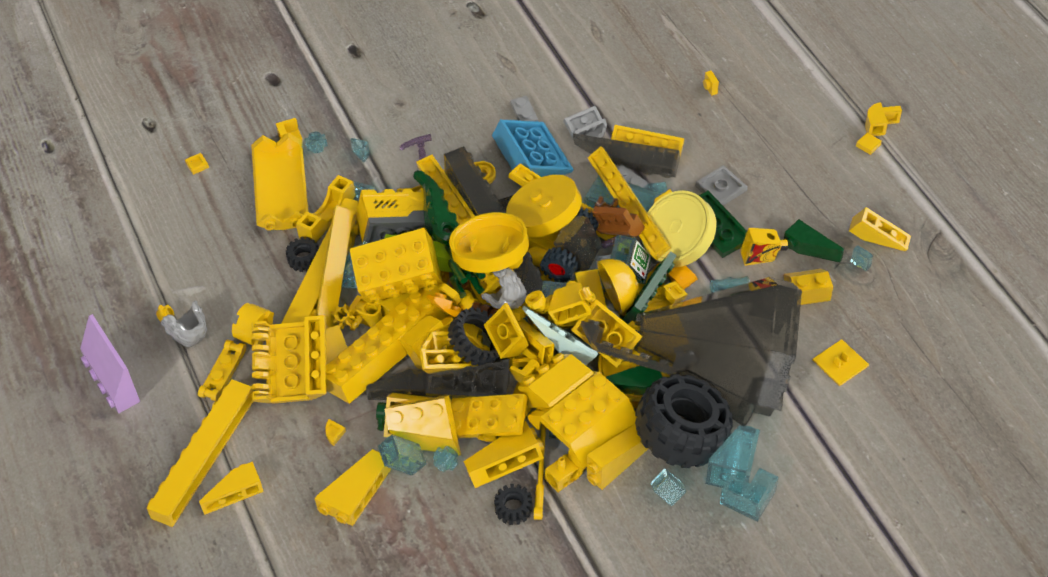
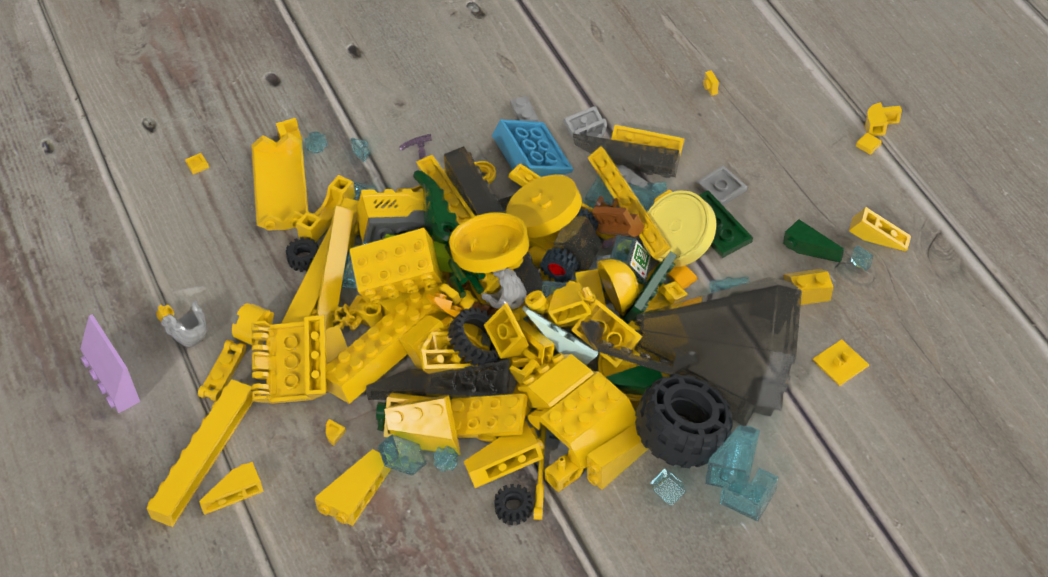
yellow torso [740,228,788,266] -> none

